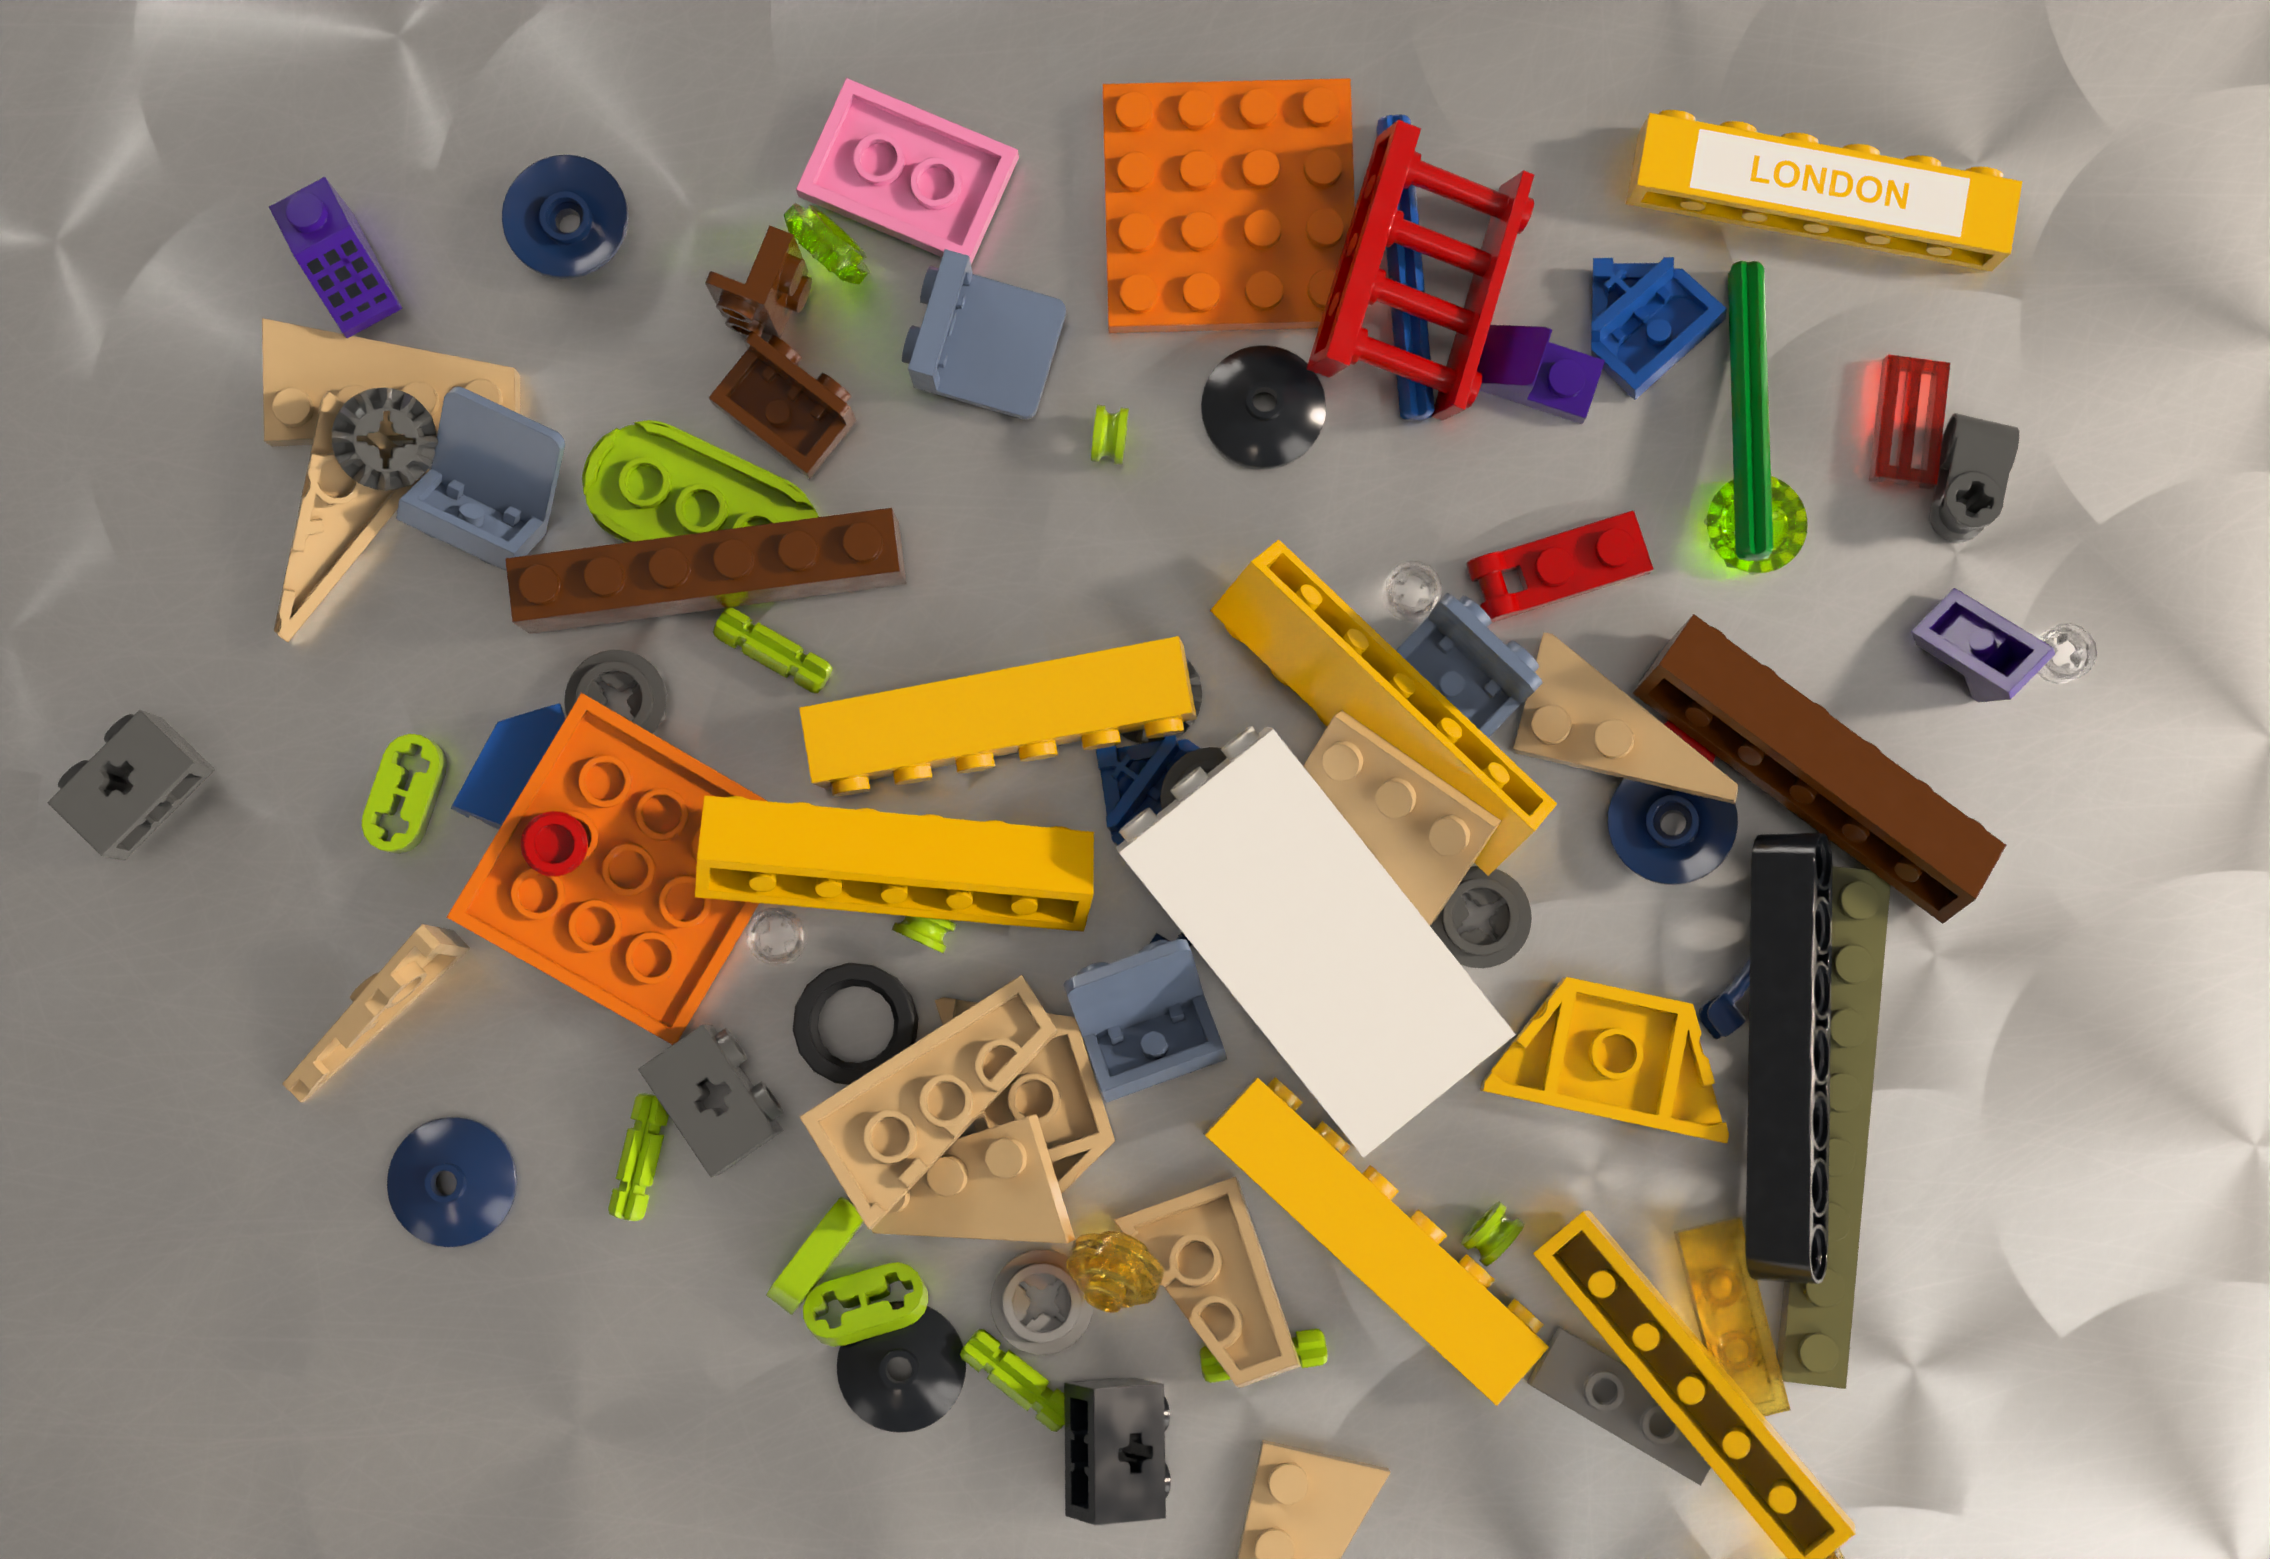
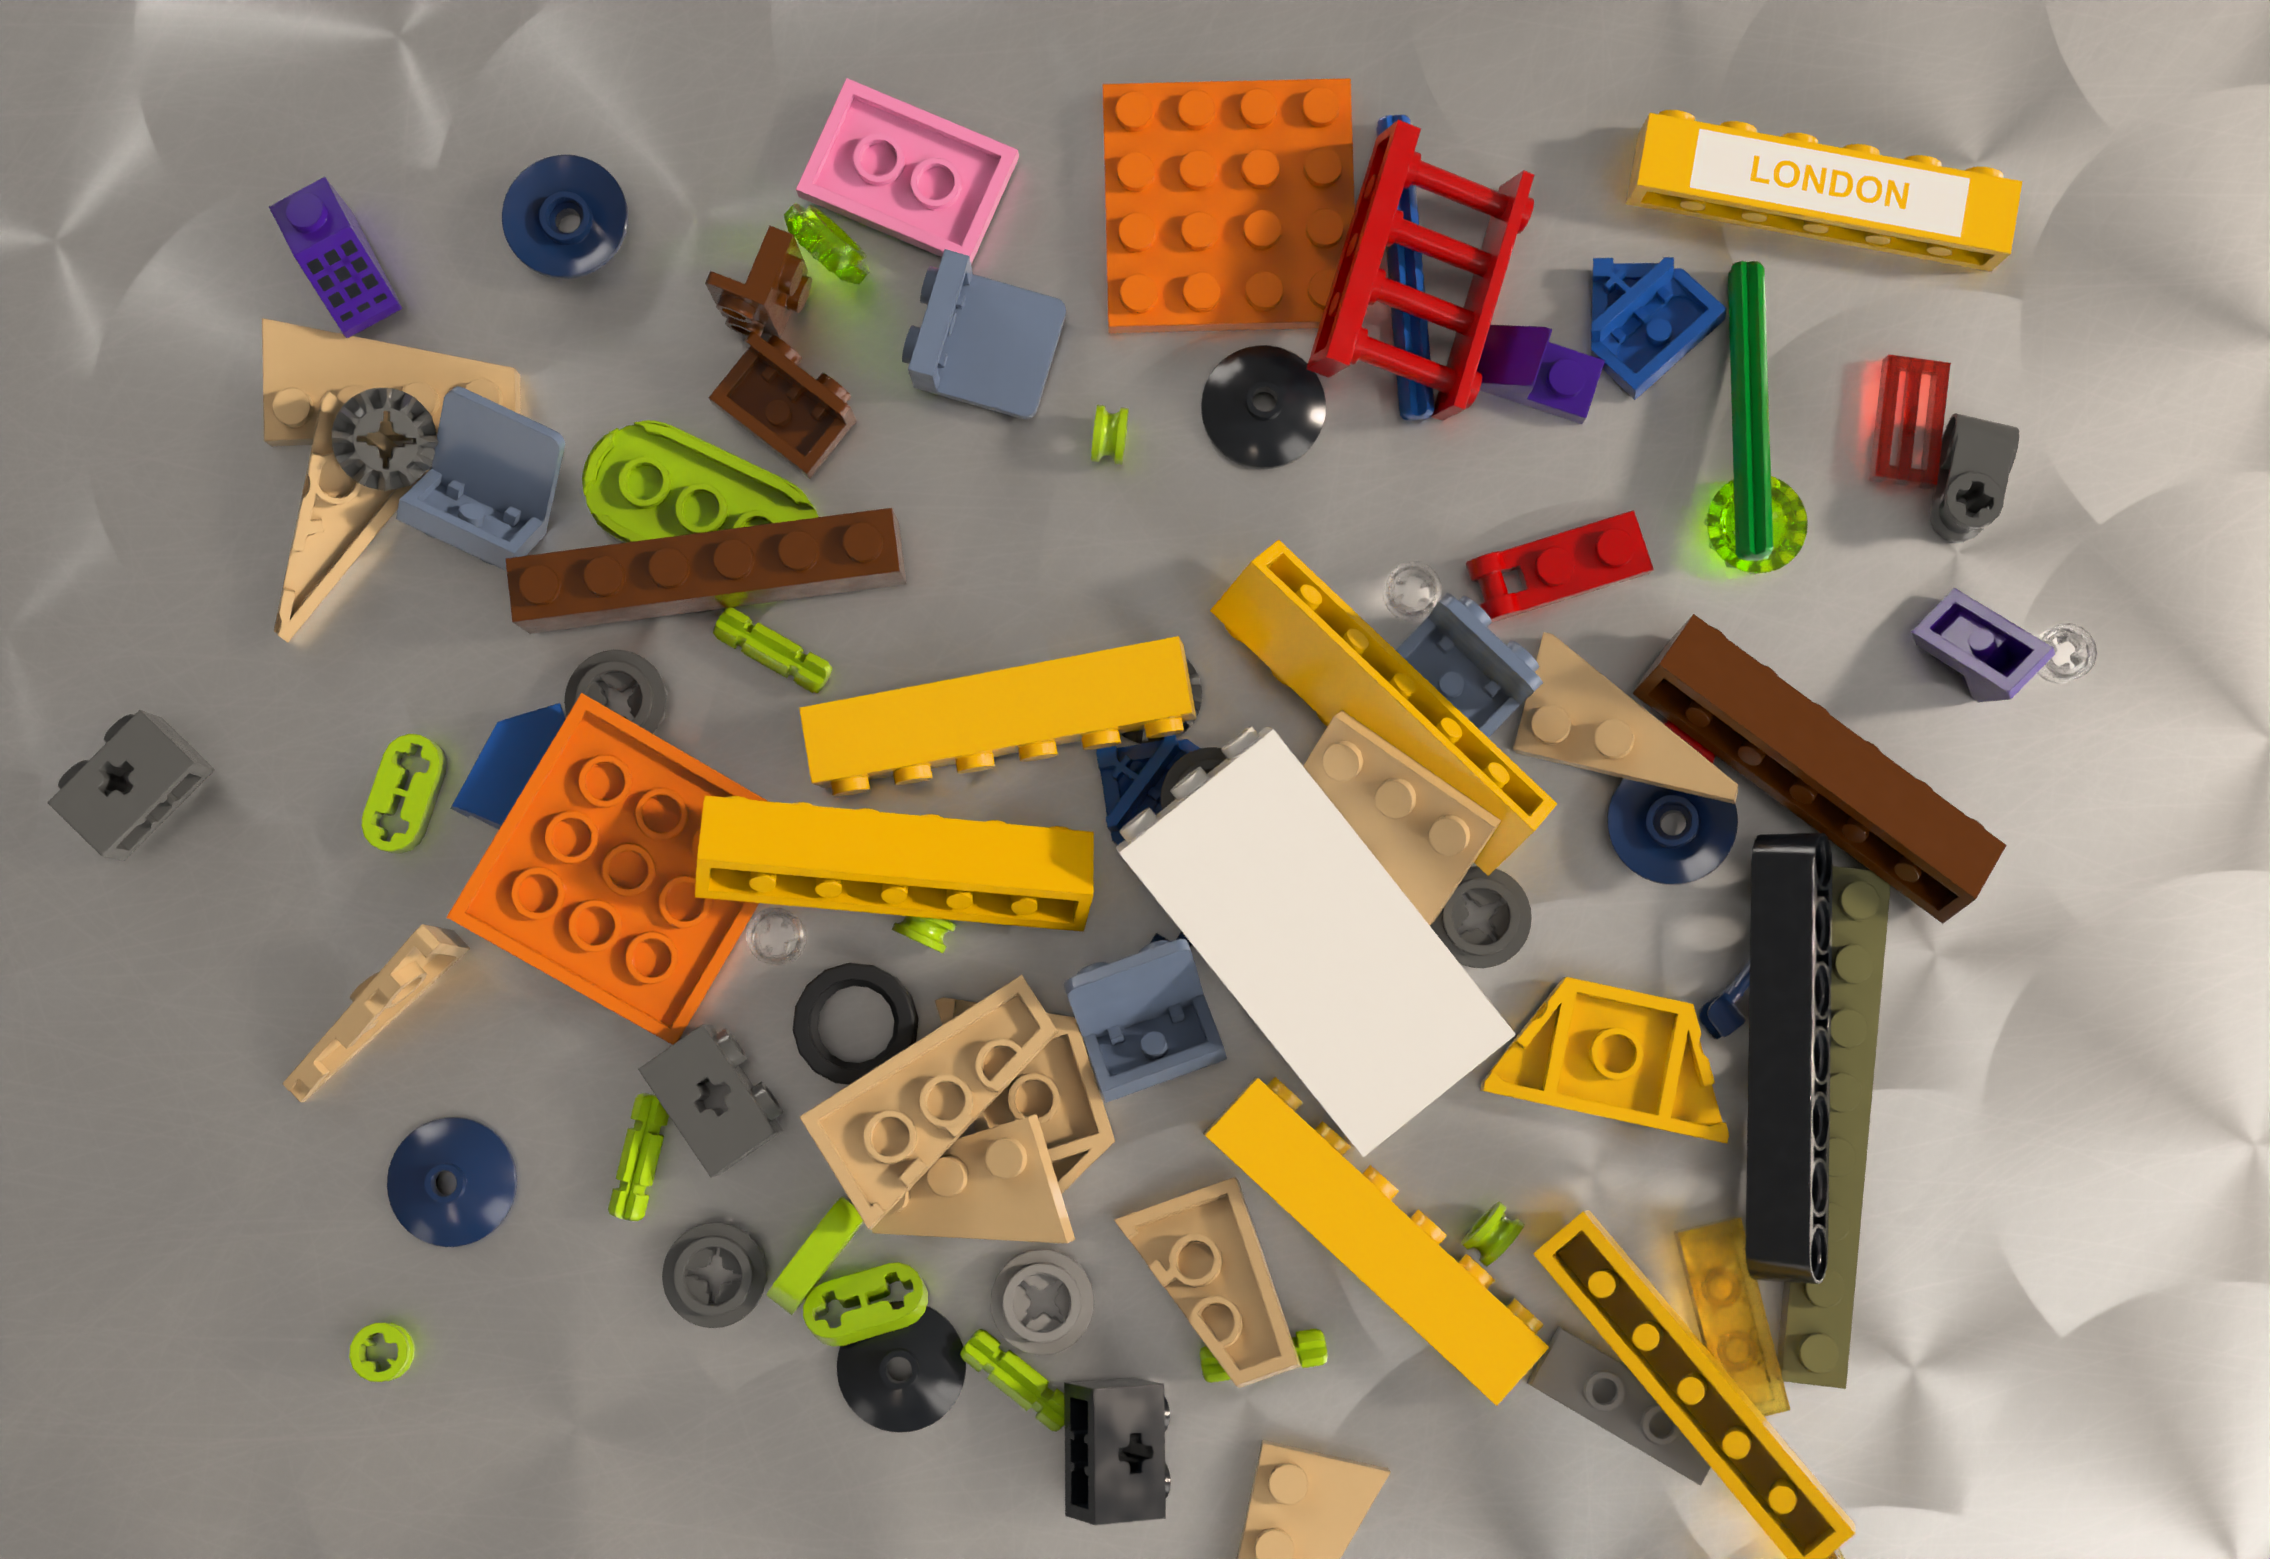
red tile [521,811,588,877] -> none
clear yellow plate [1066,1231,1164,1313] -> none
none -> lime bush [349,1323,414,1382]
none -> dark grey gear [662,1222,768,1328]

